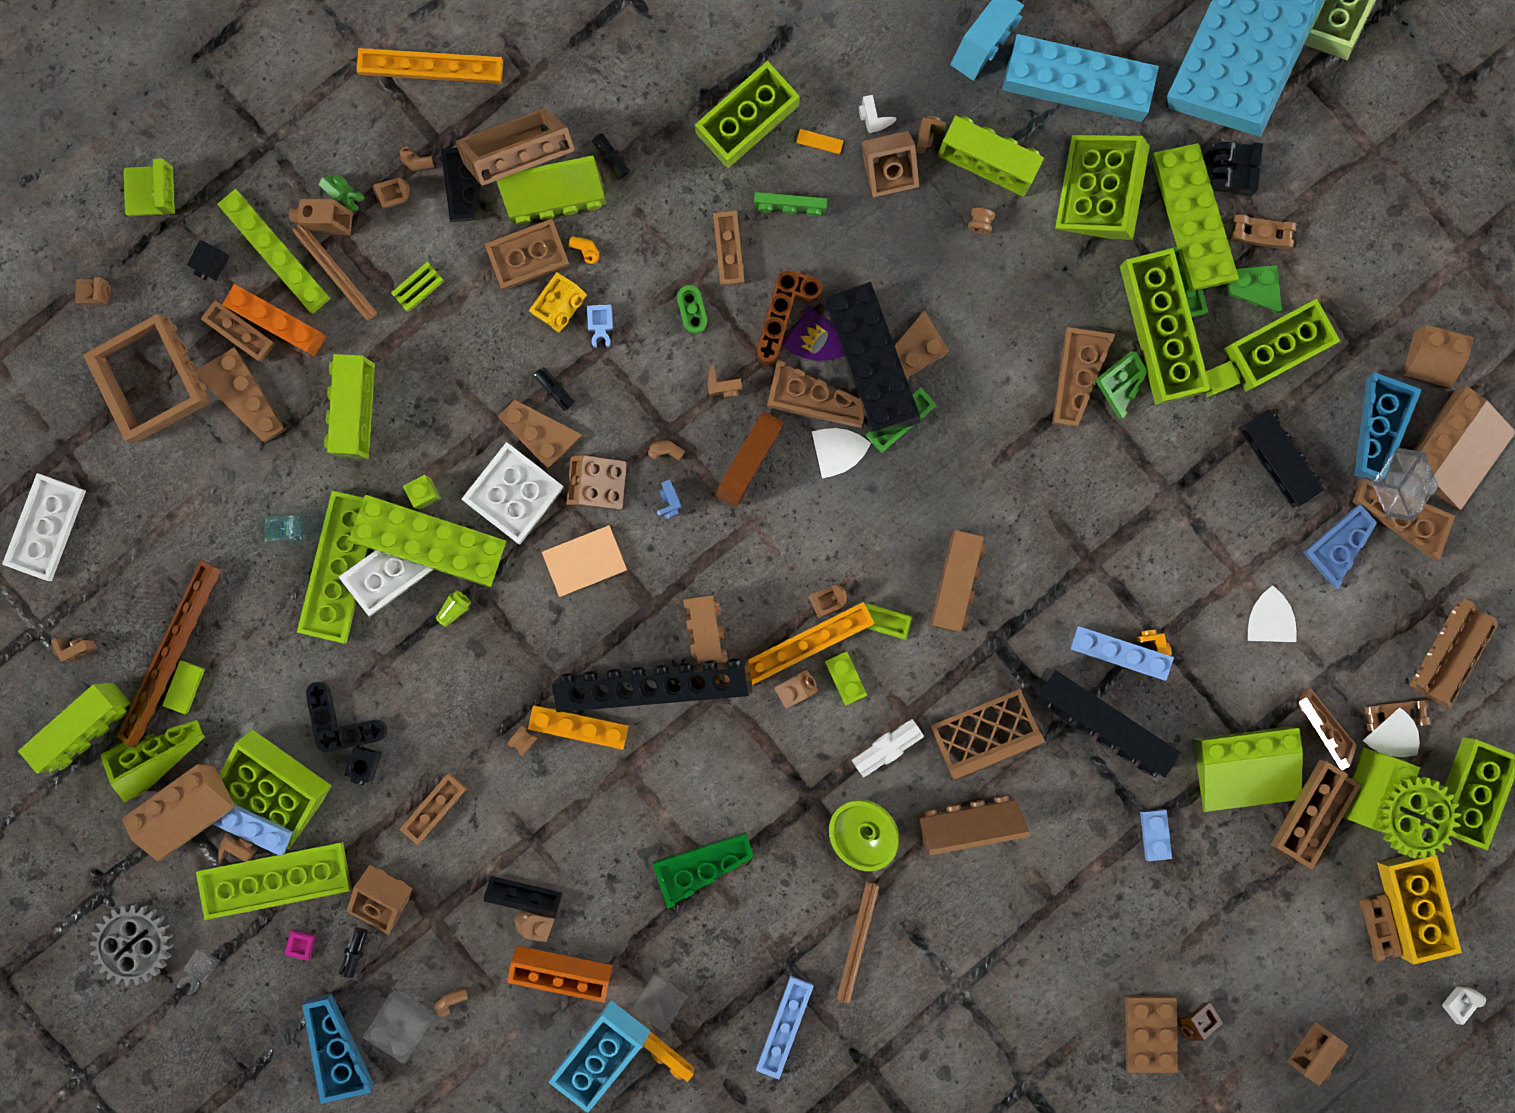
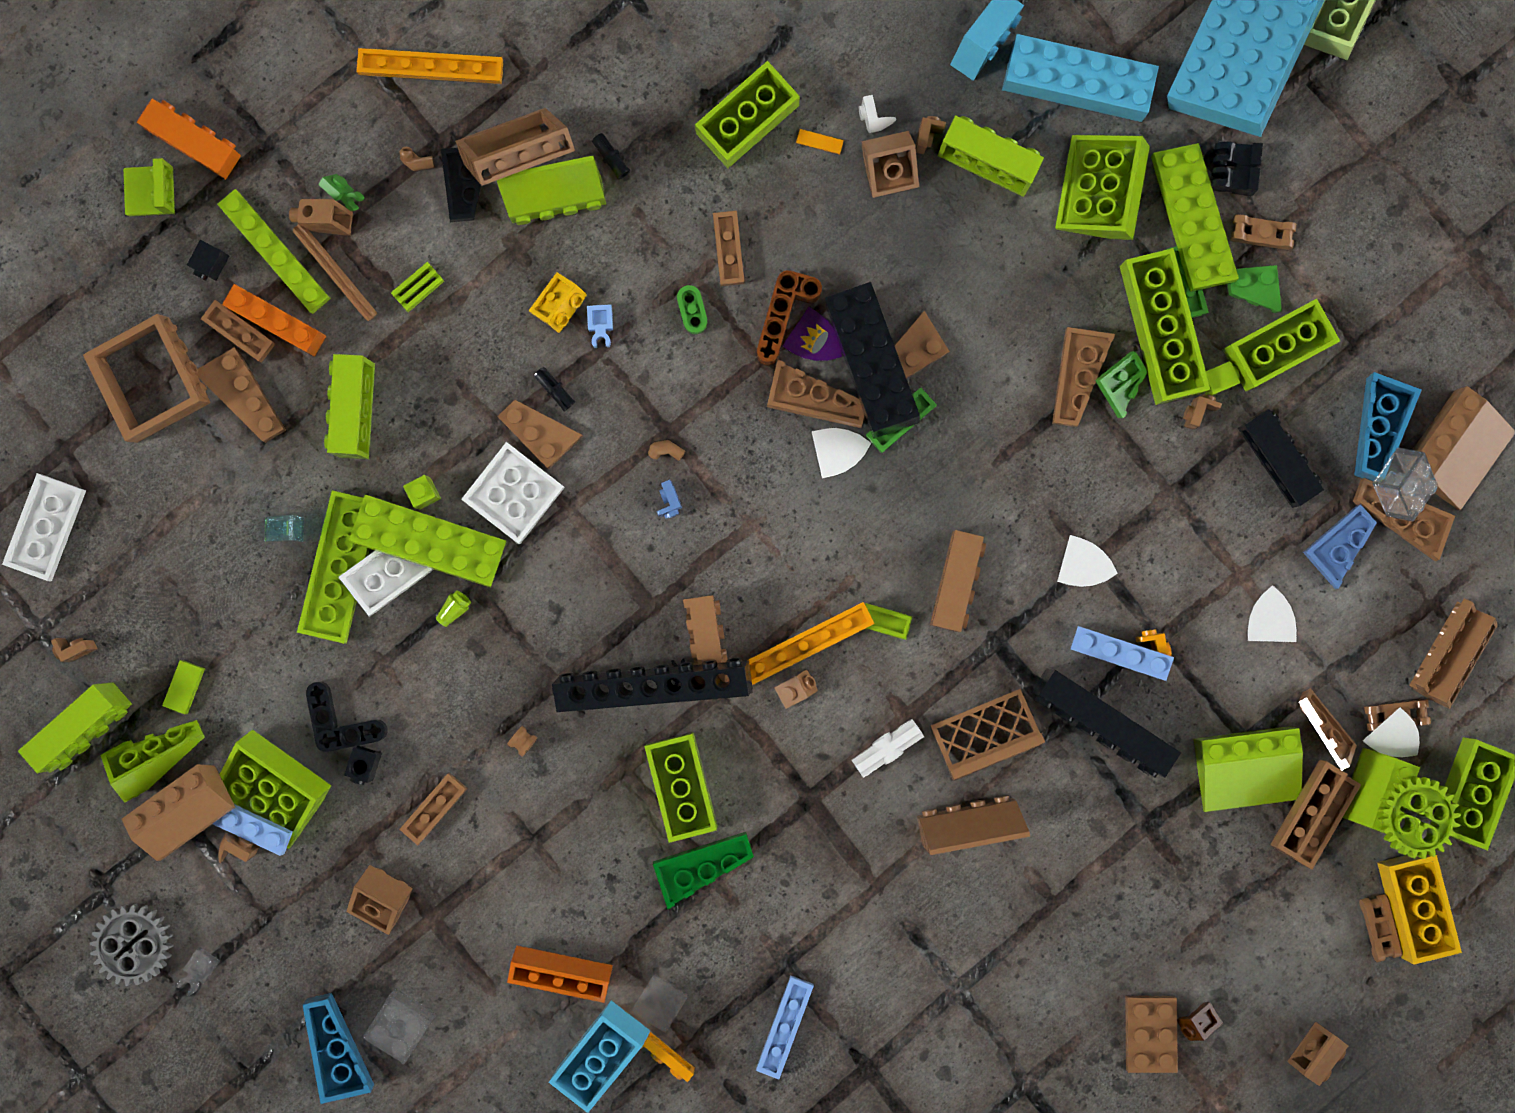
medium nougat bracket [75,277,111,306] -> none
dark orange plate [117,560,221,747] -> none
lime plate [196,842,352,920] -> none
dark pink tile [284,930,316,961] -> none
black axle [339,927,368,978] -> none
medium nougat plate [373,177,410,210] -> none
medium nougat arm [434,988,468,1017] -> none
medium nougat plate [484,219,570,291] -> none
black plate [484,876,562,918] -> none
medium nougat plate [514,911,554,942] -> none
light orange plate [528,705,629,750] -> none
light nougat tile [542,525,628,597] -> none
medium nougat bracket [566,455,627,509] -> none
light orange arm [569,236,599,264] -> none
medium nougat plate [707,365,743,398] -> none
dark orange beam [716,411,785,508] -> none
bright green plate [754,192,827,217] -> none
medium nougat plate [809,585,847,619] -> none
lime plate [825,651,867,706] -> none
lime dish [829,800,900,871] -> none
medium nougat axle [837,882,879,1003] -> none
medium nougat wheel [968,208,995,234] -> none
light blue plate [1140,809,1172,861] -> none
medium nougat slope [1402,325,1474,389] -> none
white plate [1442,986,1486,1025] -> none
none -> orange brick [136,98,241,180]
none -> lime brick [644,732,718,843]
none -> white sticker [1057,535,1118,587]
none -> medium nougat bracket [1183,394,1222,429]

